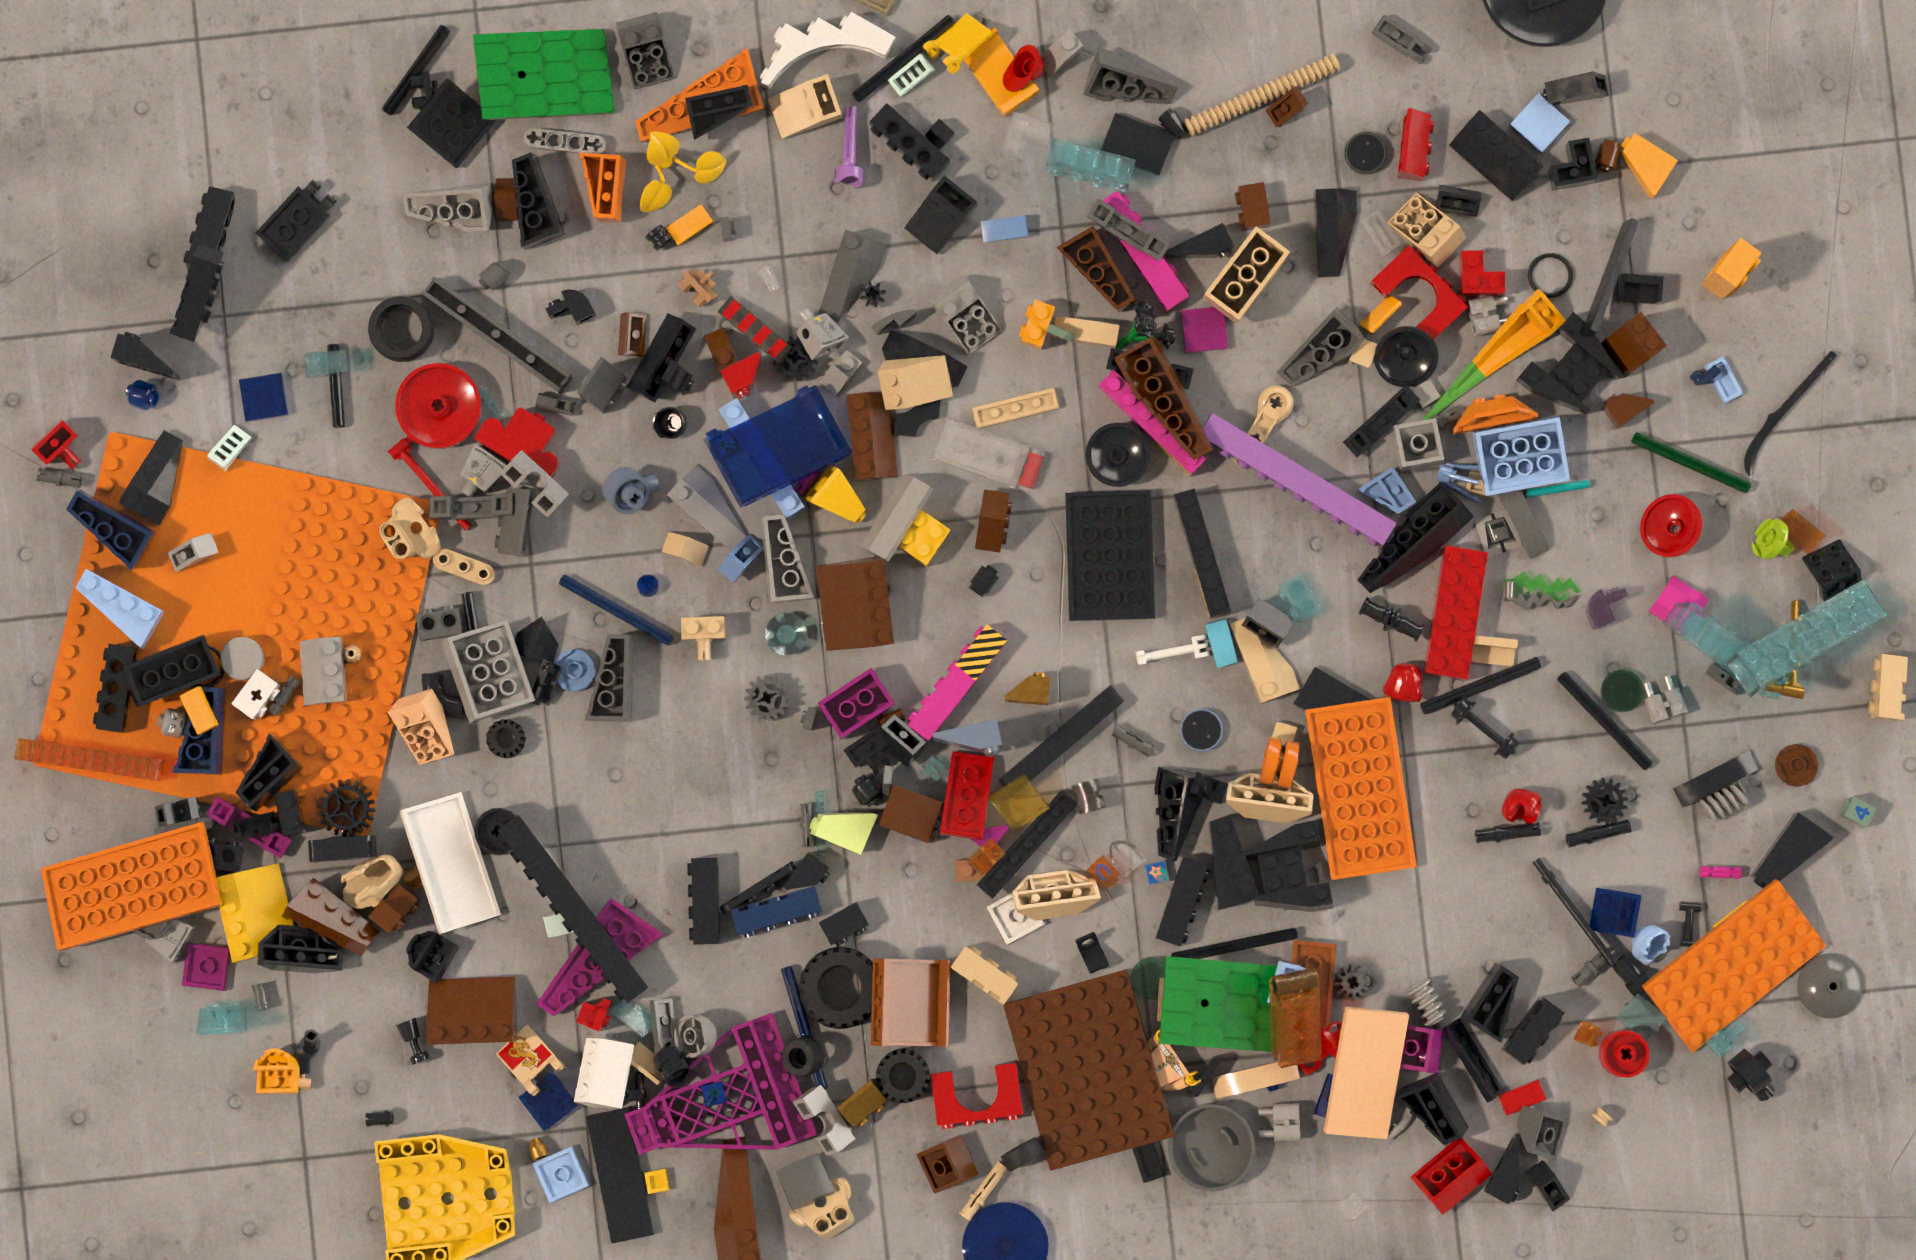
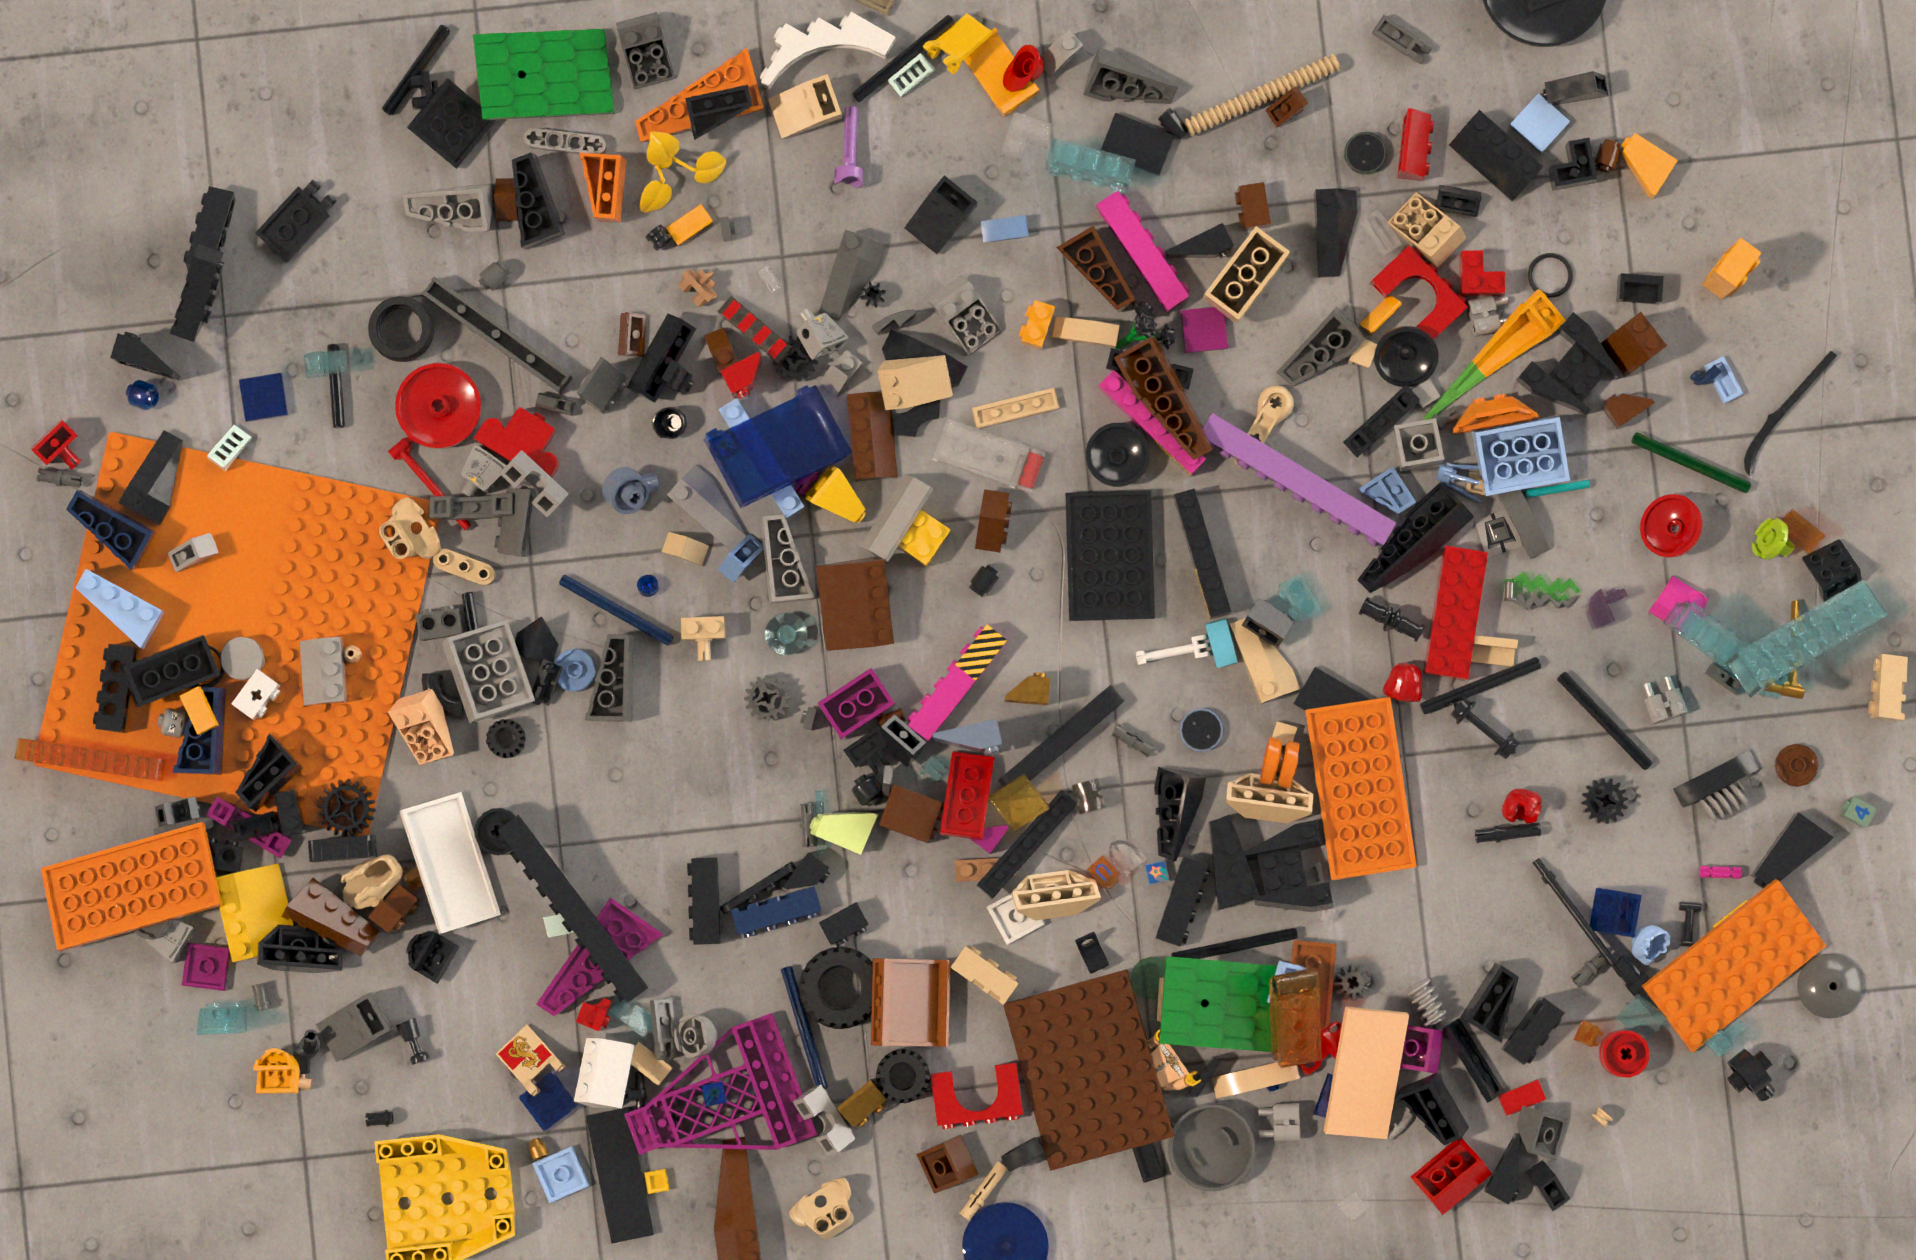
dark grey axle [269,676,300,716] -> none
reddish brown slope [427,976,517,1045] -> none
clear light blue piece [478,386,504,421] -> none
black brick [545,289,596,325] -> none
black wheel [653,1046,692,1087] -> none
dark grey slope [776,1153,834,1211] -> none
black tyre [782,1036,825,1077] -> none
black brick [869,103,950,181] -> none
black slope [924,119,954,150] -> none
clear orange bracket [967,839,1005,876] -> none
sand green tile [1047,324,1075,343] -> none
dark grey slope [1087,198,1171,262] -> none
black slope [1189,772,1228,805] -> none
black pin [1565,819,1632,848] -> none
black tile [1581,218,1639,337] -> none
clear green tile [1600,670,1644,713] -> none
none -> dark grey slope [316,992,393,1062]

